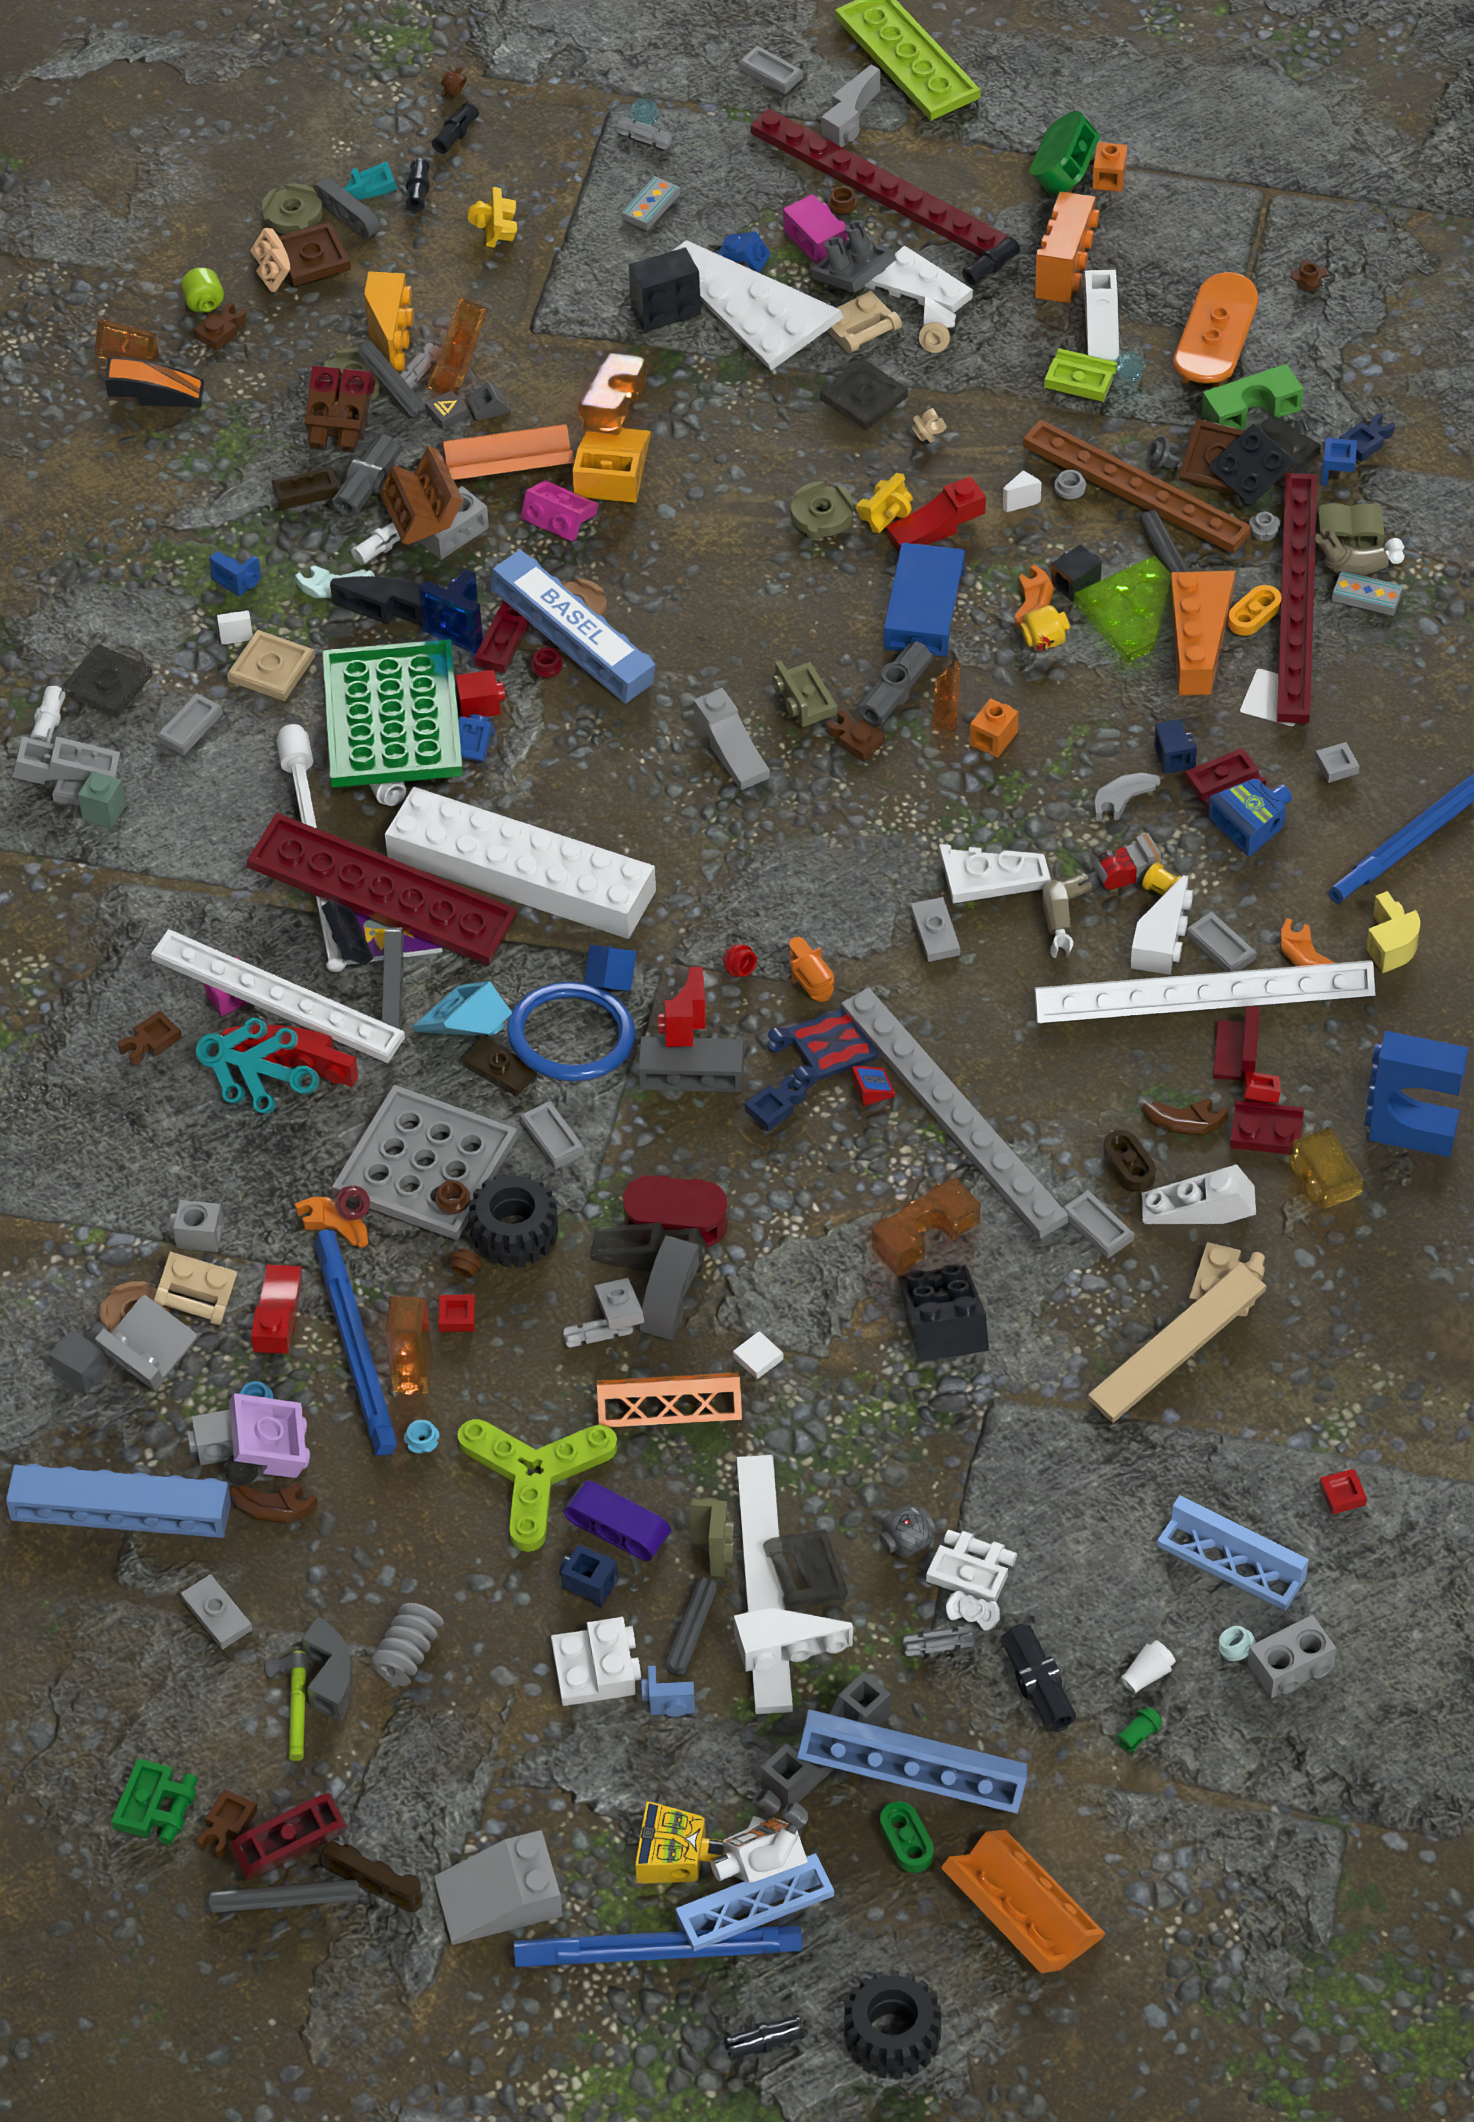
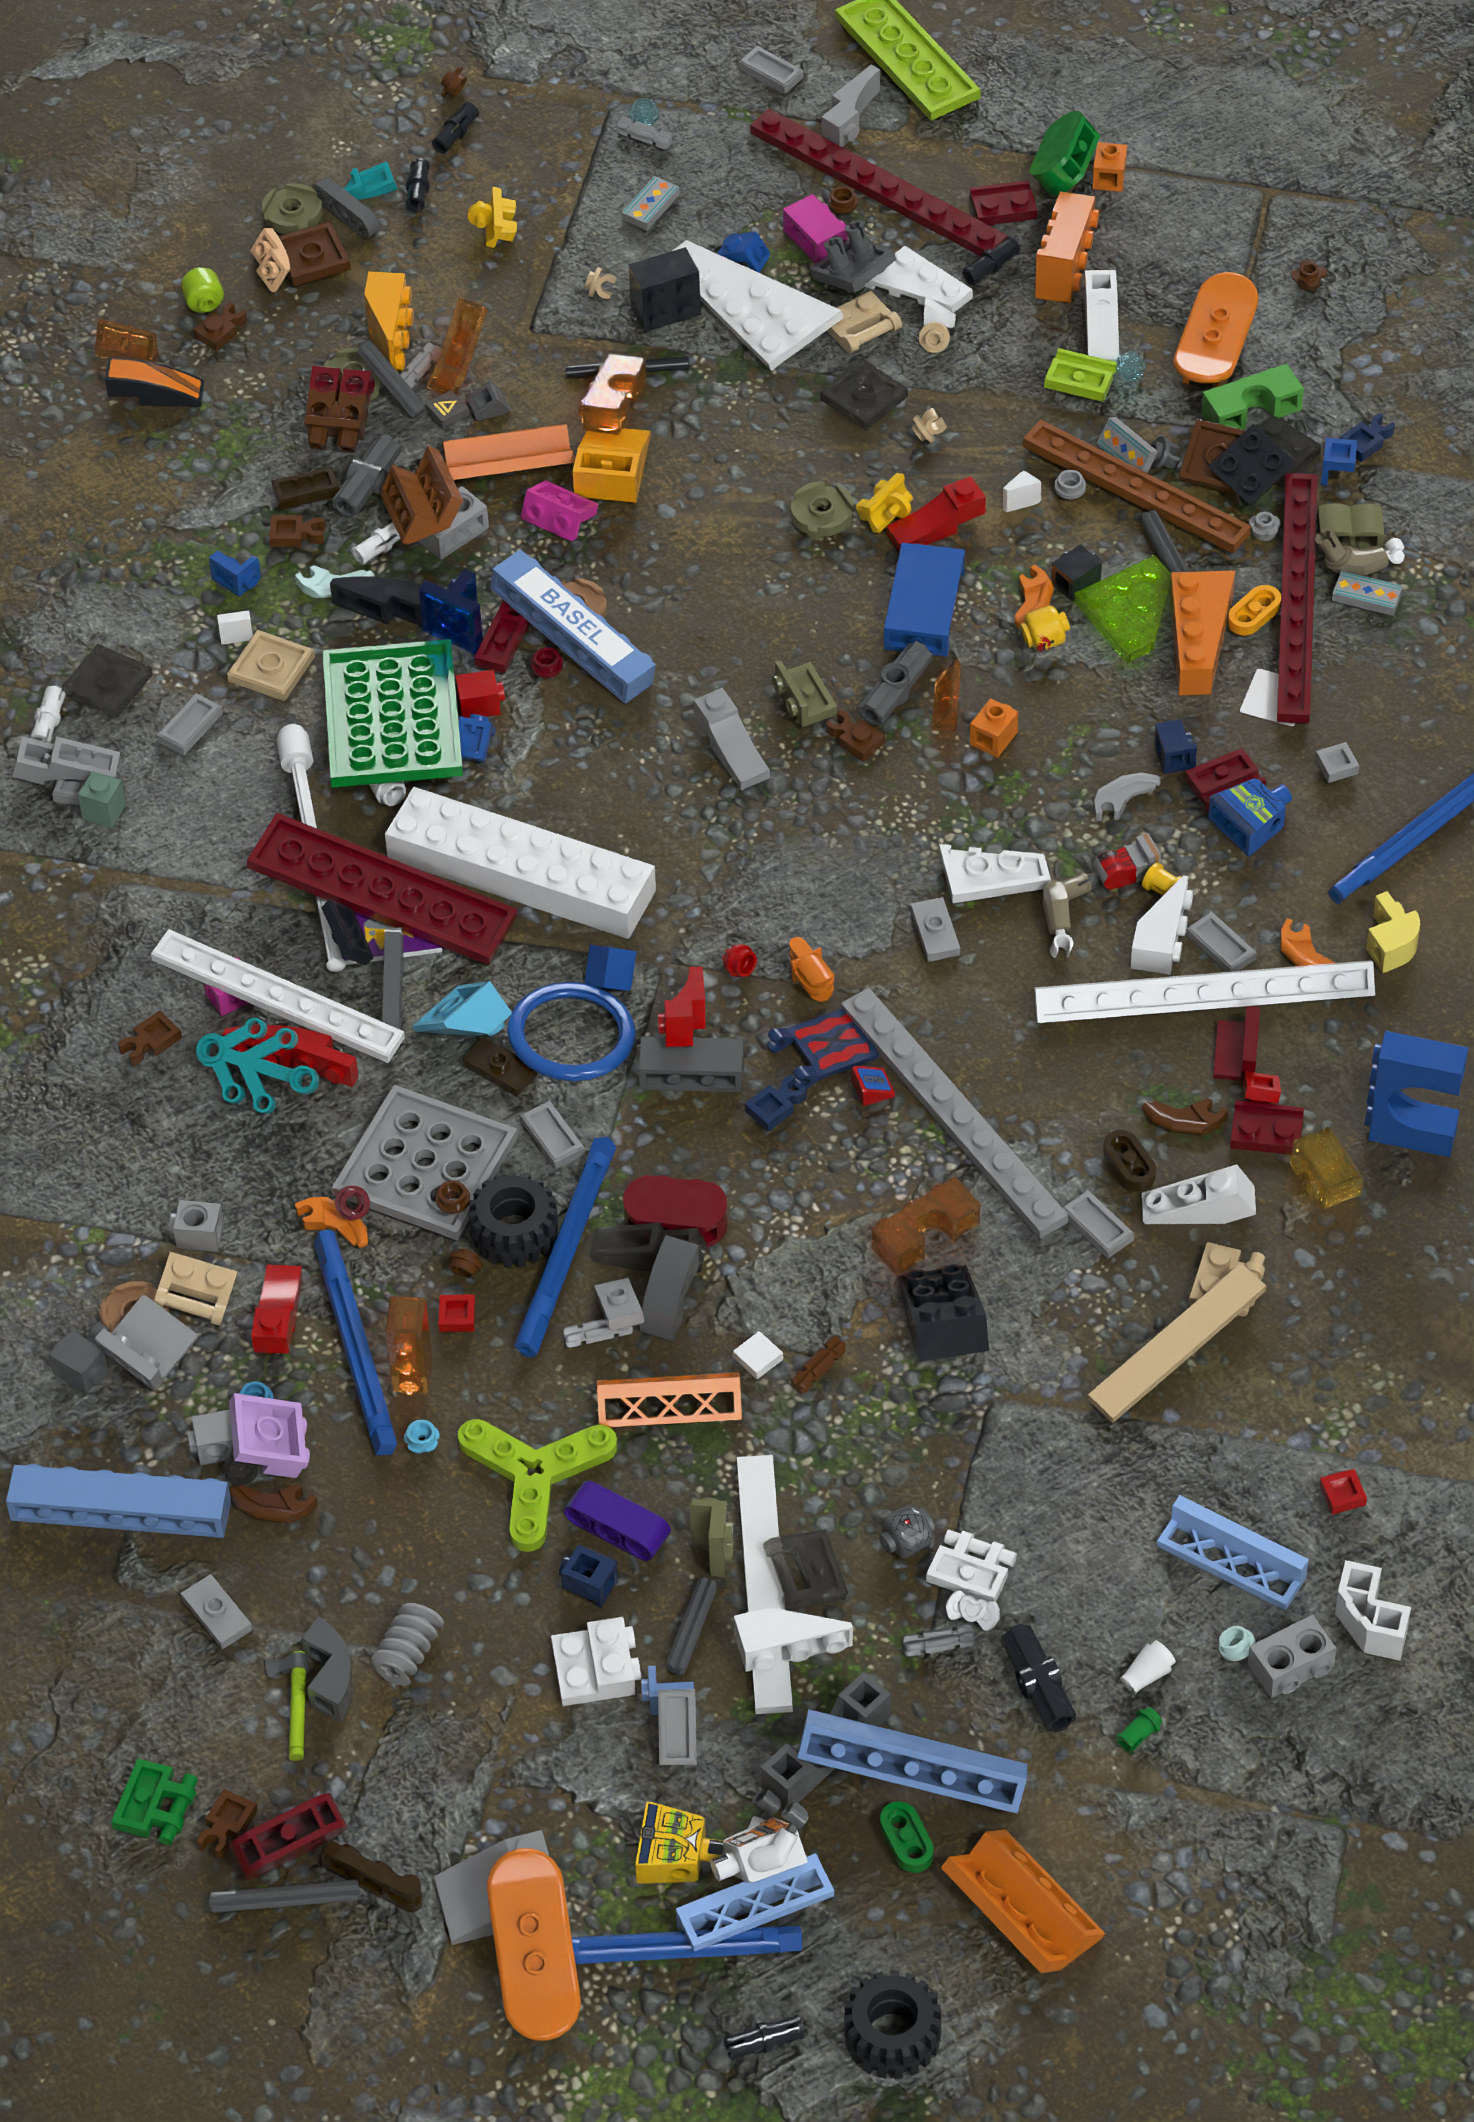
none -> reddish brown plate [269,515,325,547]
none -> orange piece [487,1848,581,2041]
none -> blue piece [514,1137,616,1357]
none -> black bar [566,356,690,378]
none -> tan plate [584,267,617,299]
none -> light grey tile [658,1689,697,1765]
none -> reddish brown axle [790,1336,846,1394]
none -> dark red plate [970,180,1038,225]
none -> light grey tile [1096,417,1158,473]
none -> white brick [1335,1560,1411,1661]

